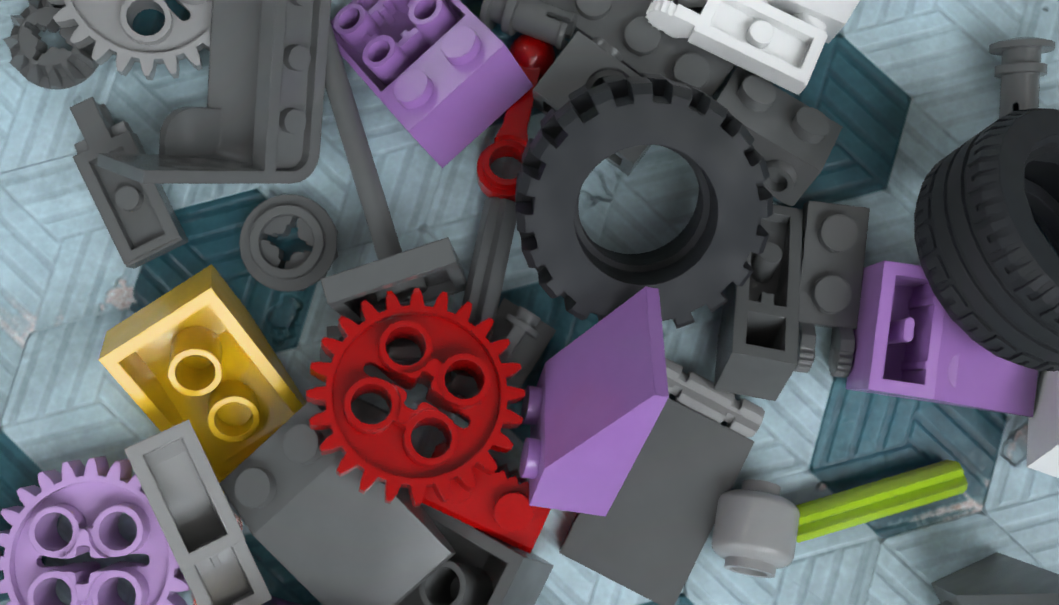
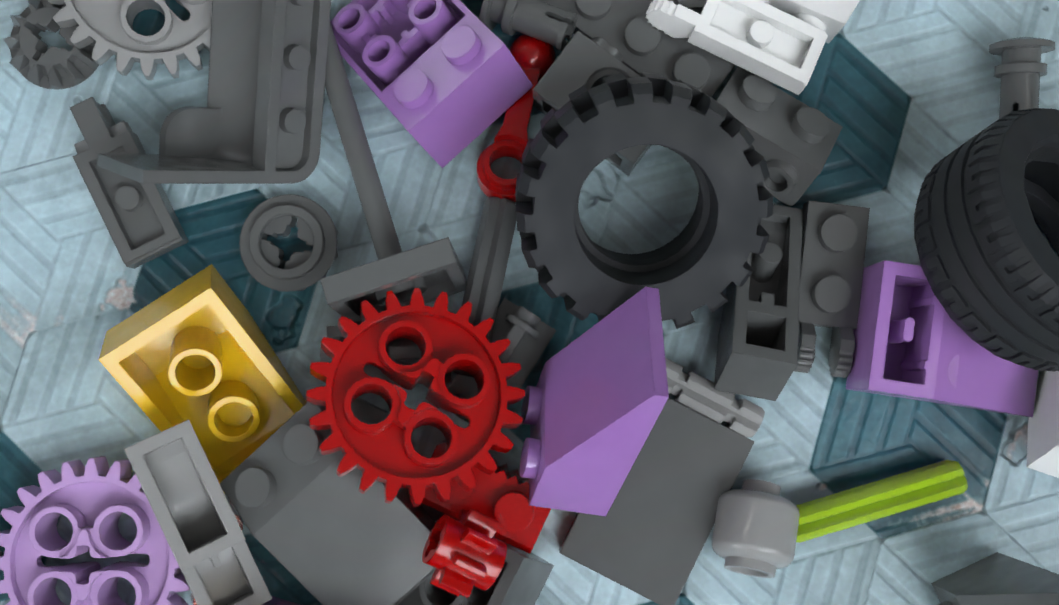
none -> red gear [422,508,507,598]

